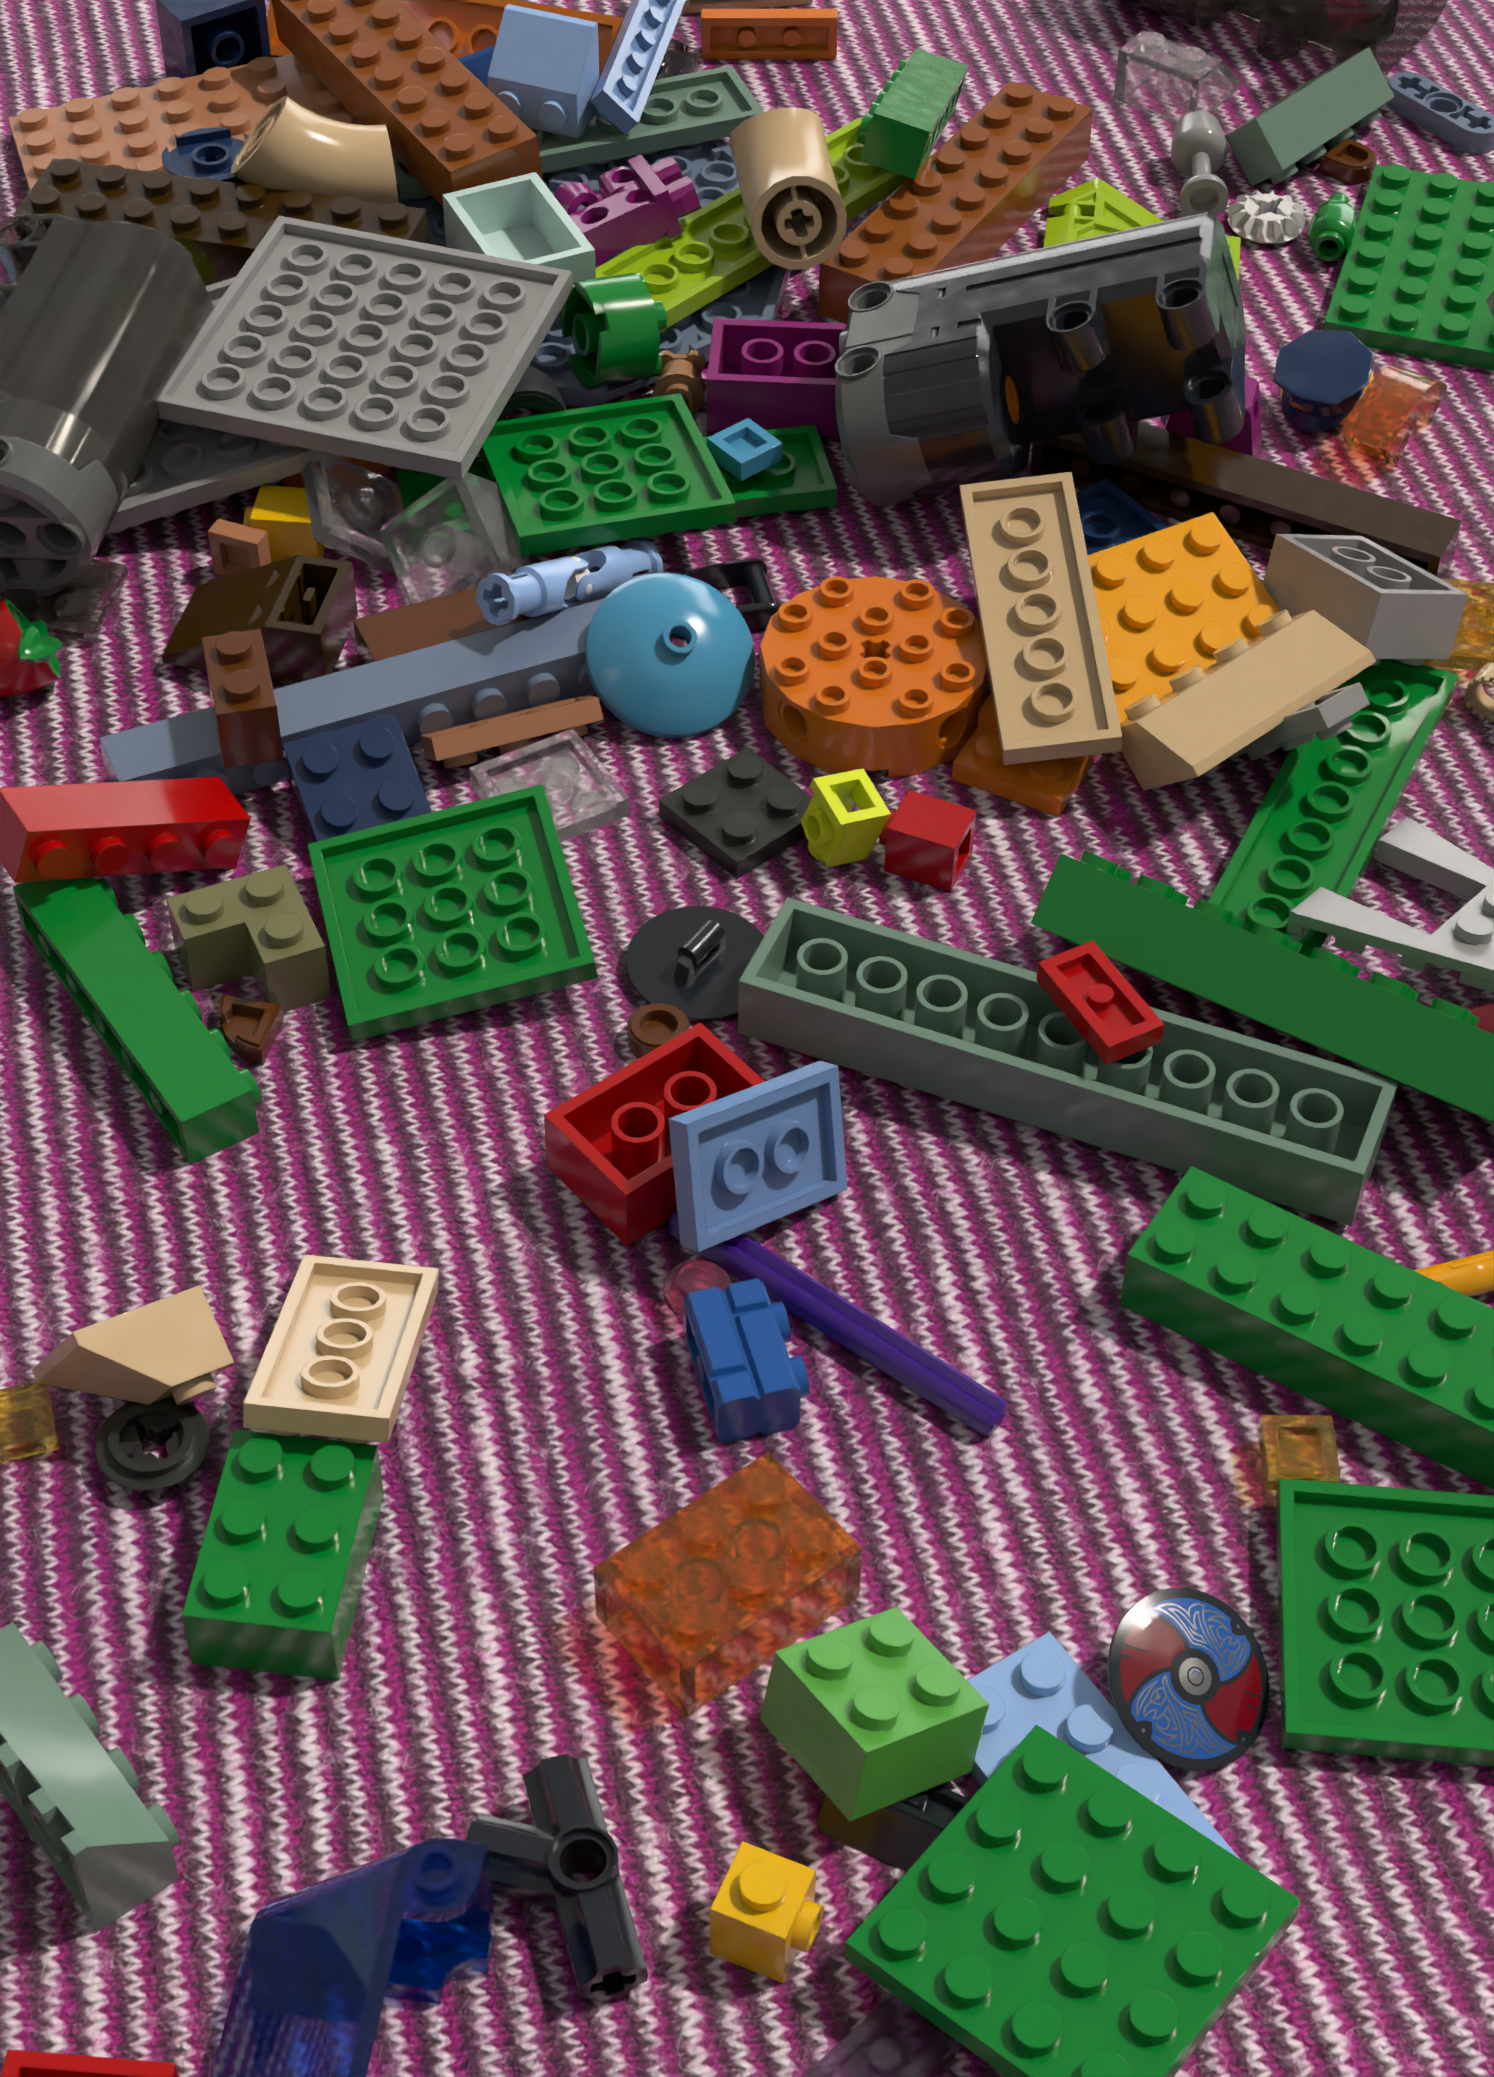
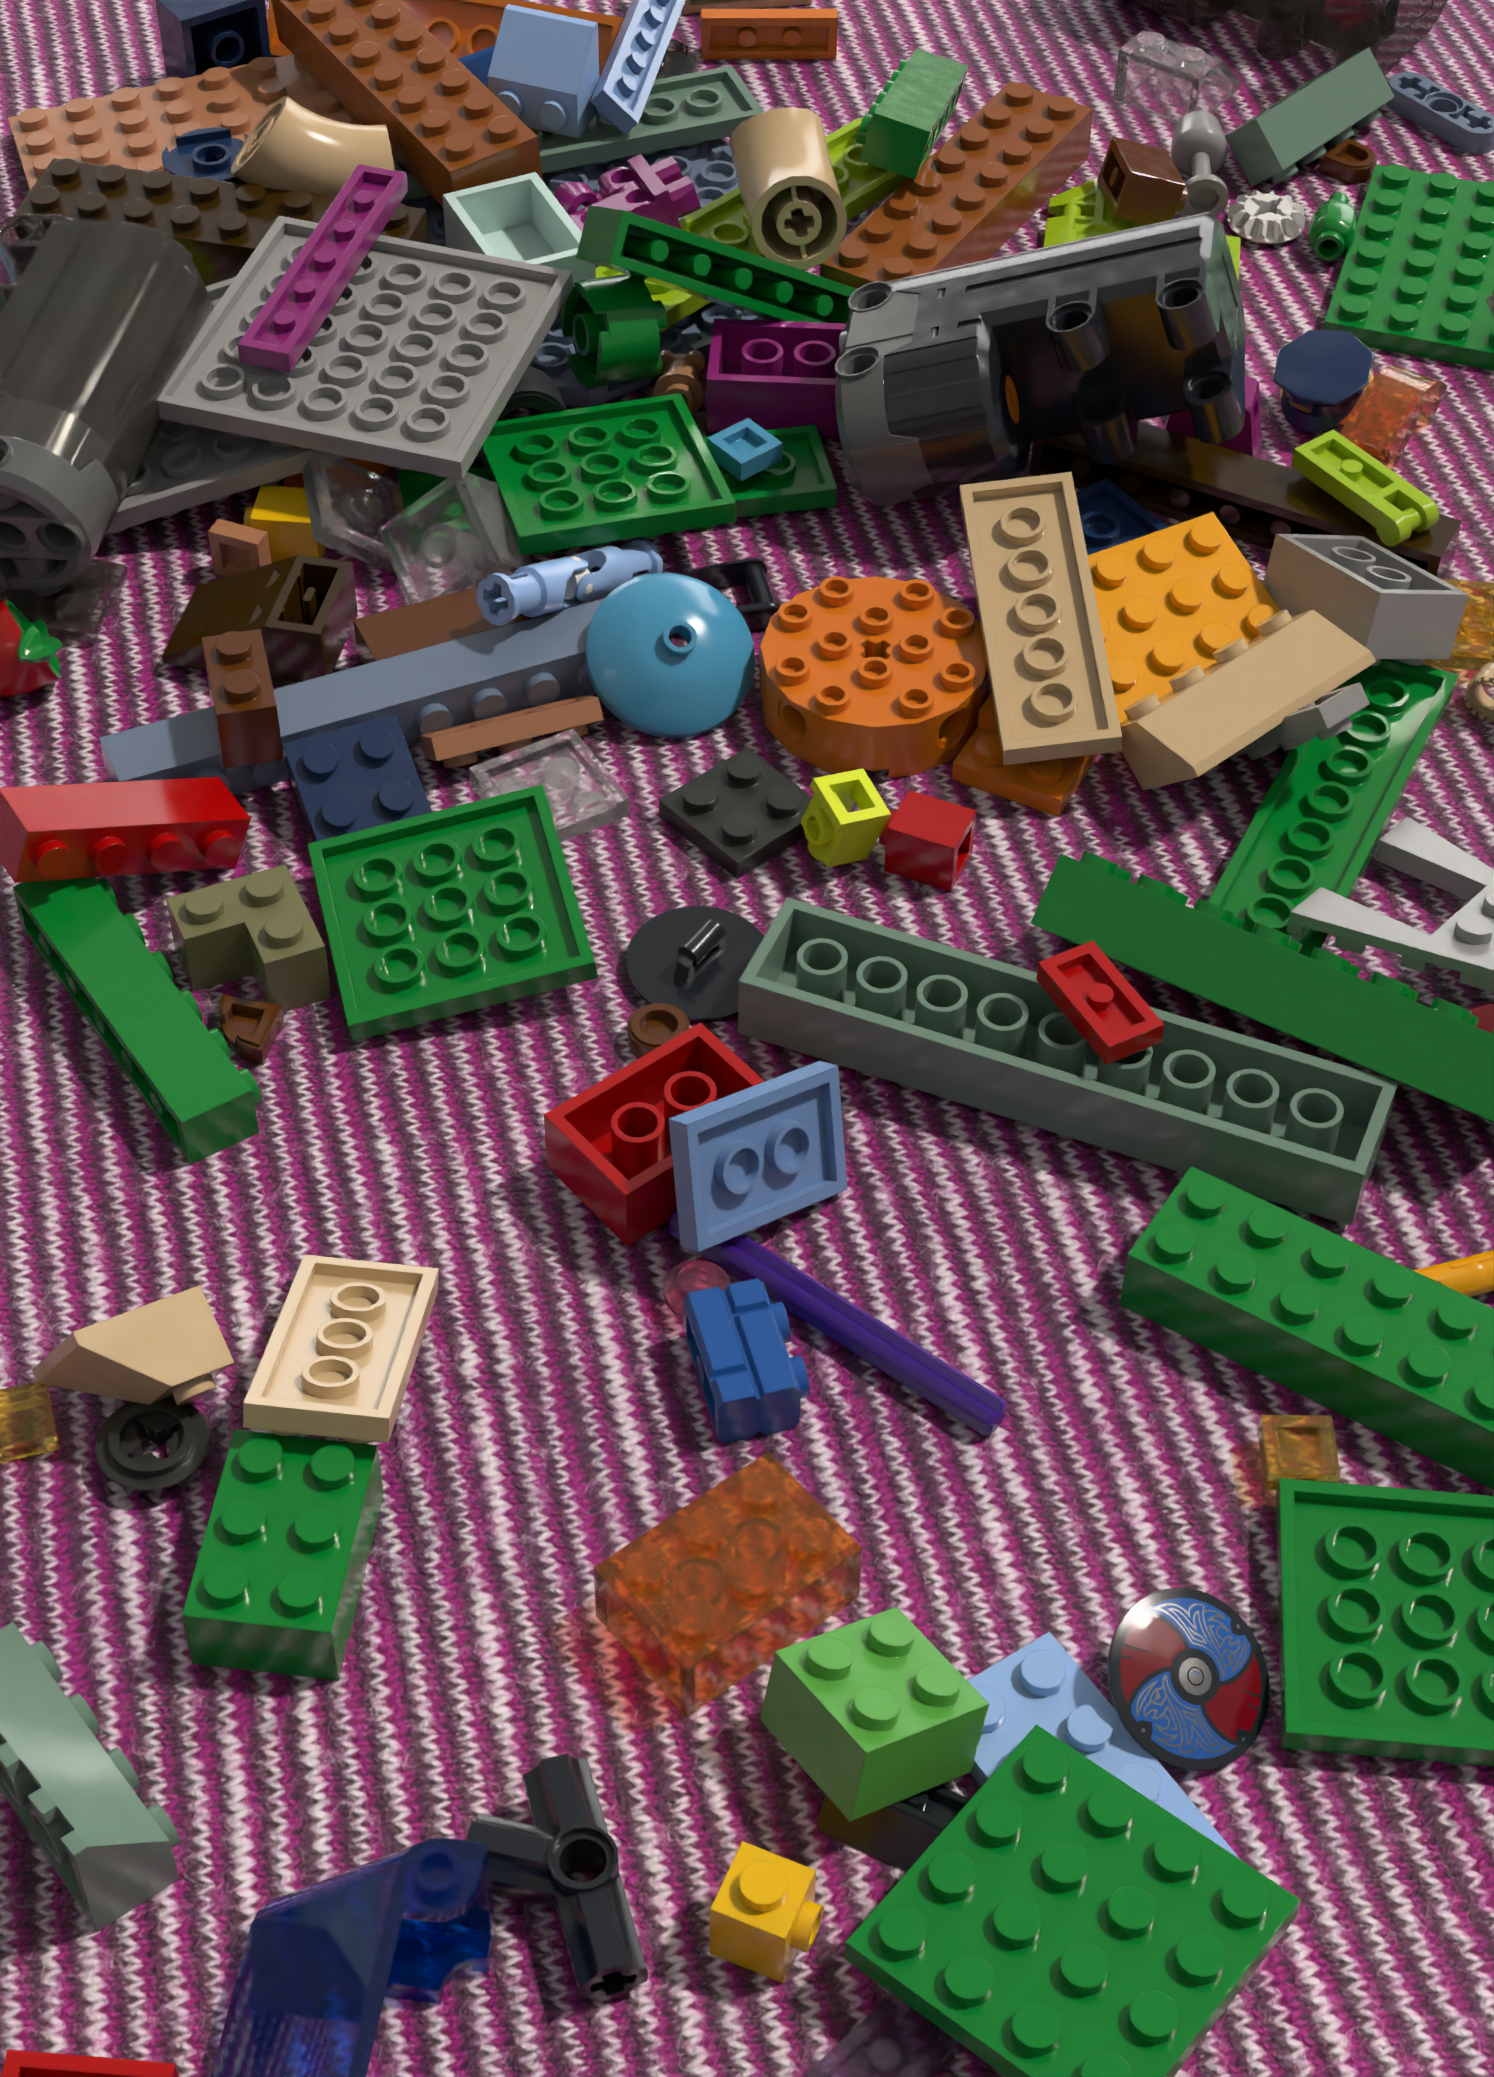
none -> magenta plate [237,164,408,372]
none -> green brick [576,205,856,324]
none -> reddish brown brick [1097,136,1187,225]
none -> lime plate [1291,429,1439,546]

